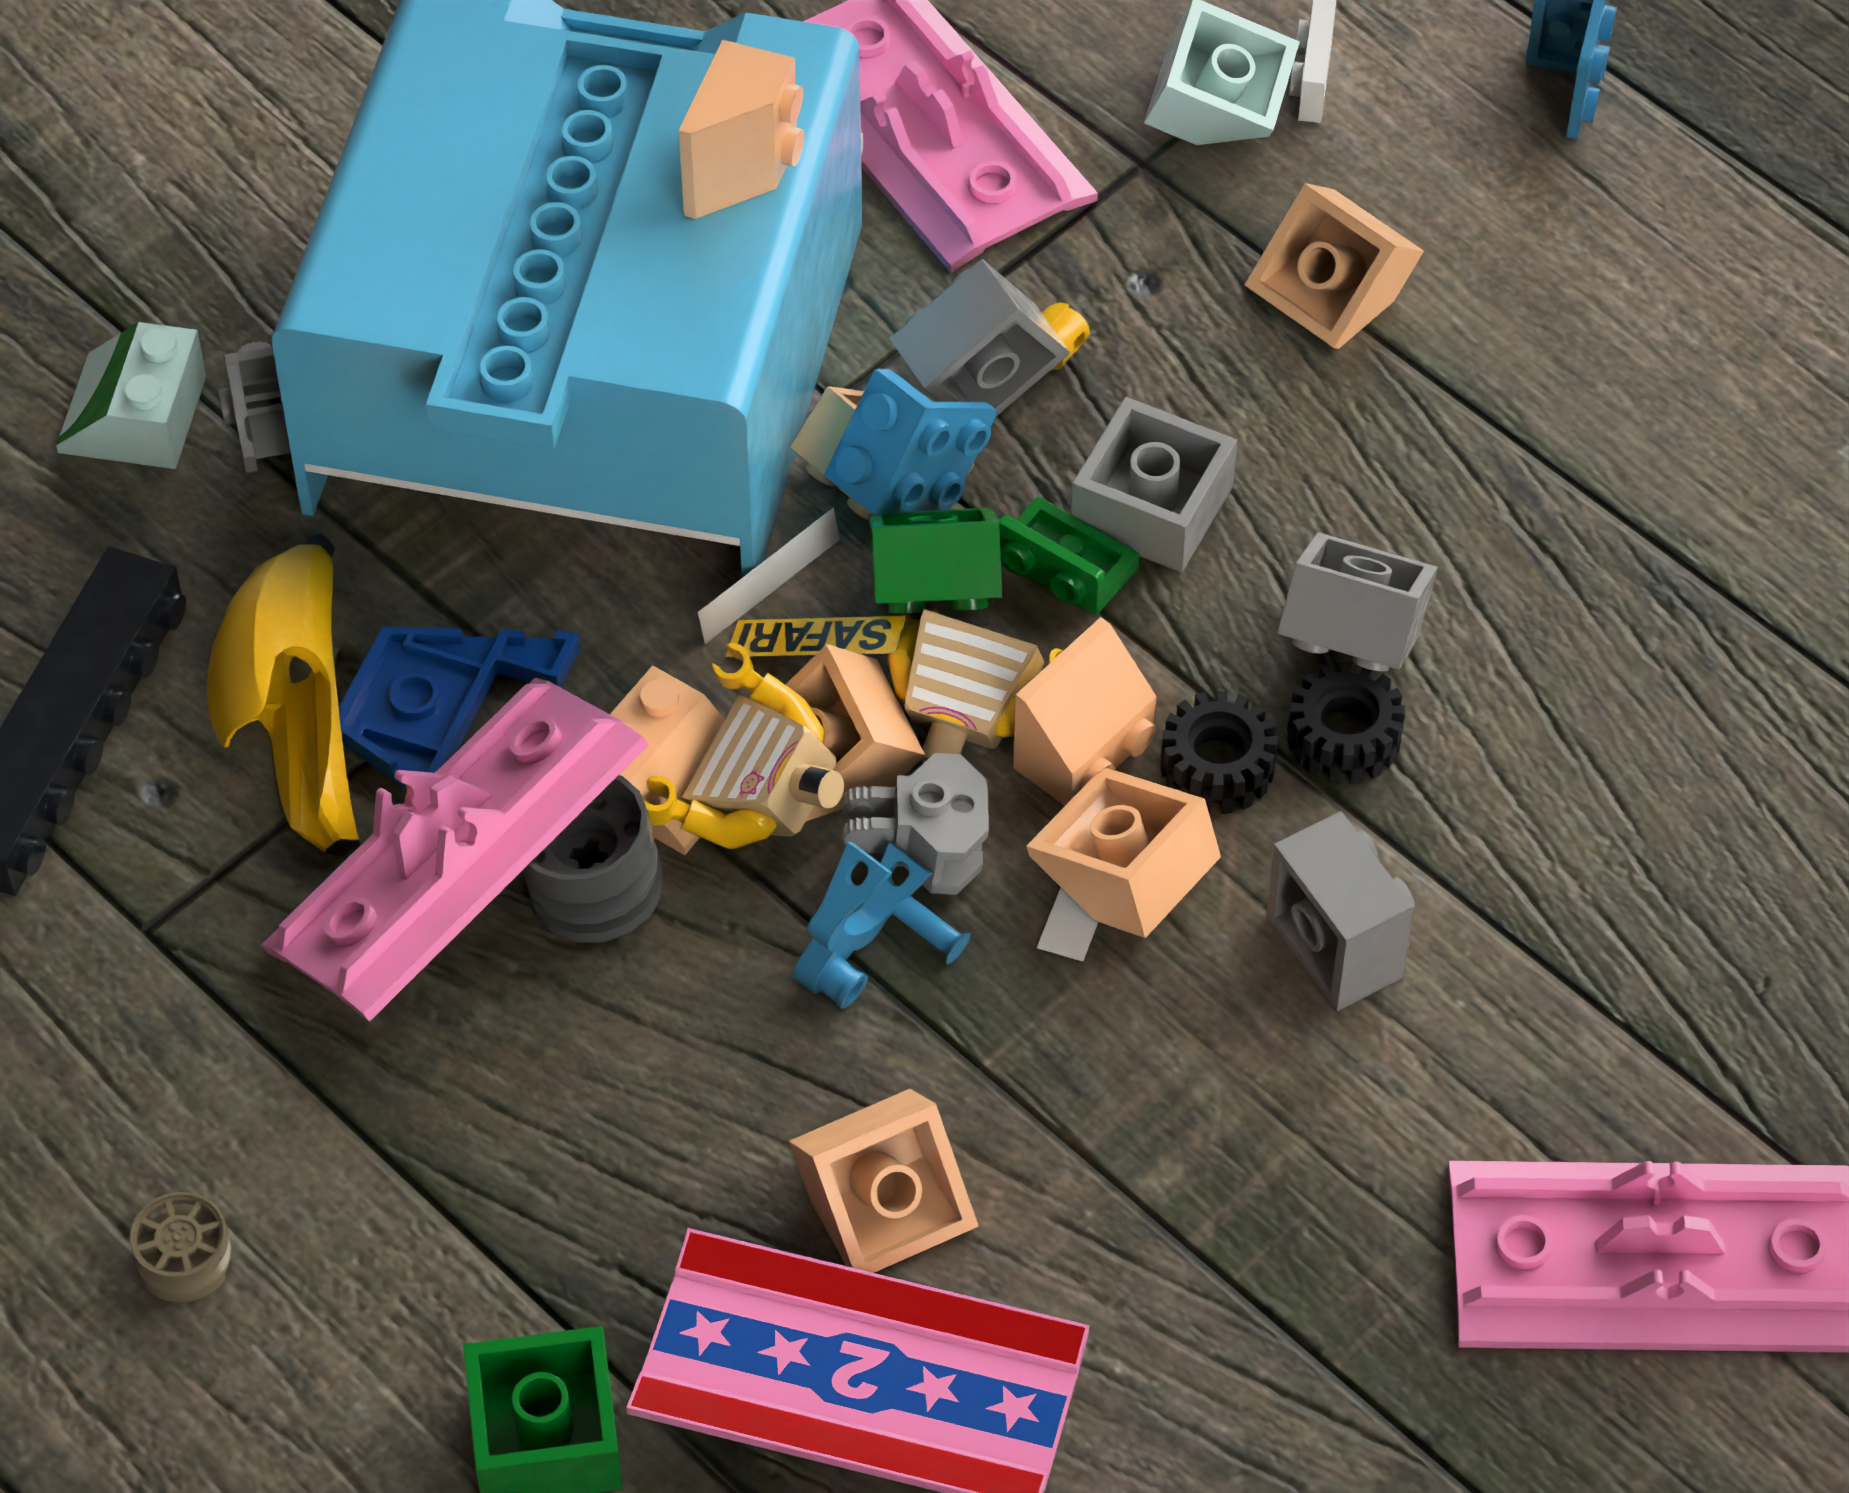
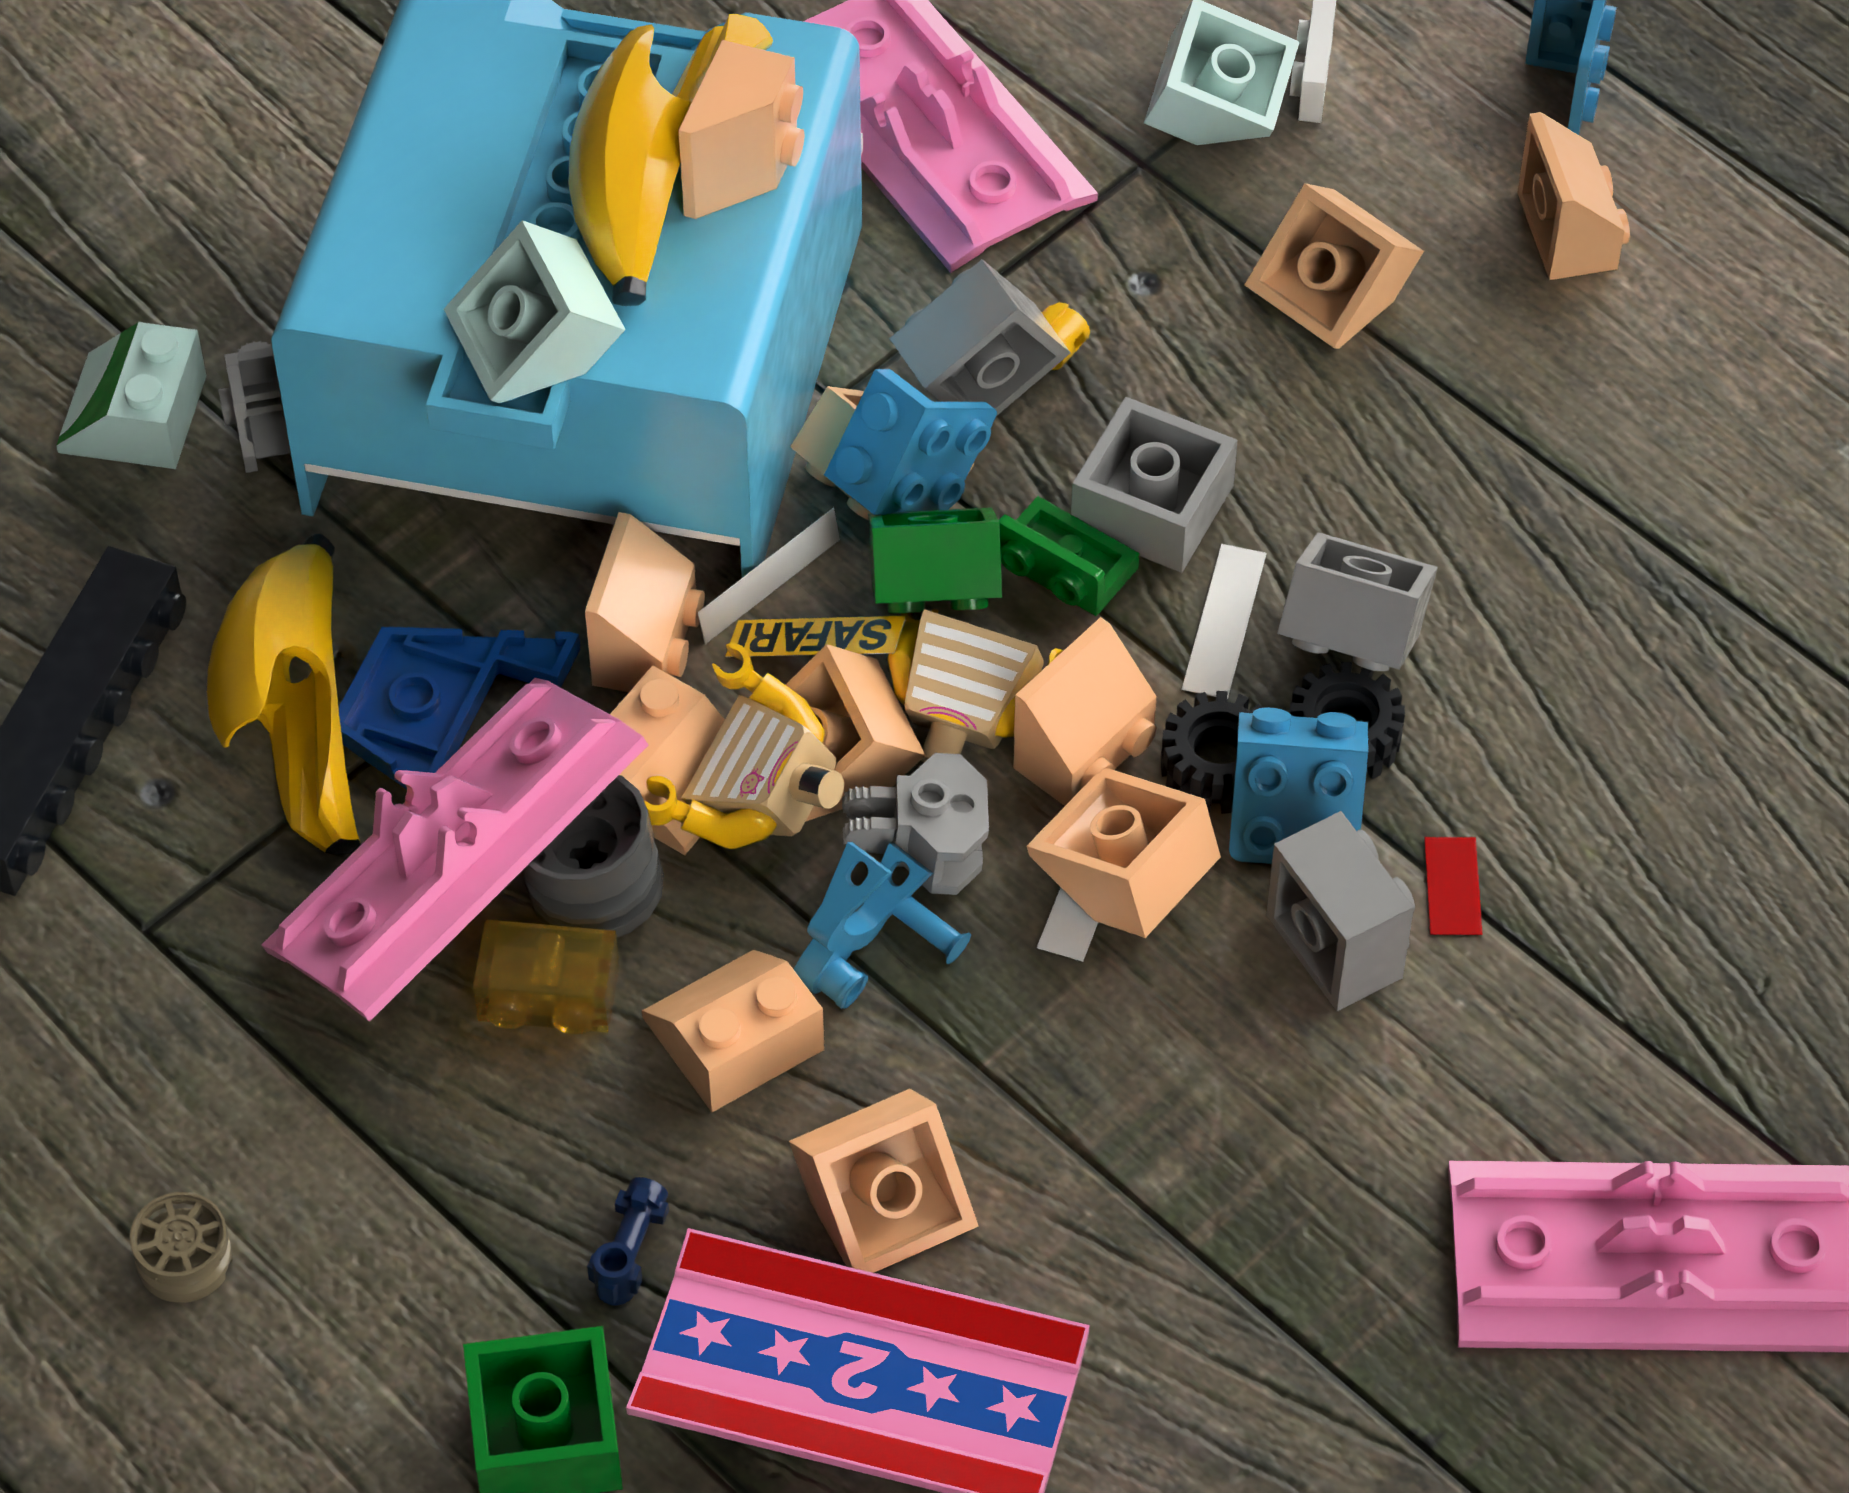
none -> light aqua slope [444,220,626,403]
none -> clear yellow brick [473,919,619,1034]
none -> yellow piece [568,14,773,306]
none -> light nougat slope [585,512,705,692]
none -> dark blue bar [587,1177,669,1305]
none -> light nougat slope [642,950,824,1112]
none -> white sticker [1181,544,1267,699]
none -> dark azure bracket [1229,707,1368,864]
none -> red sticker [1424,837,1483,935]
none -> light nougat slope [1517,112,1630,280]

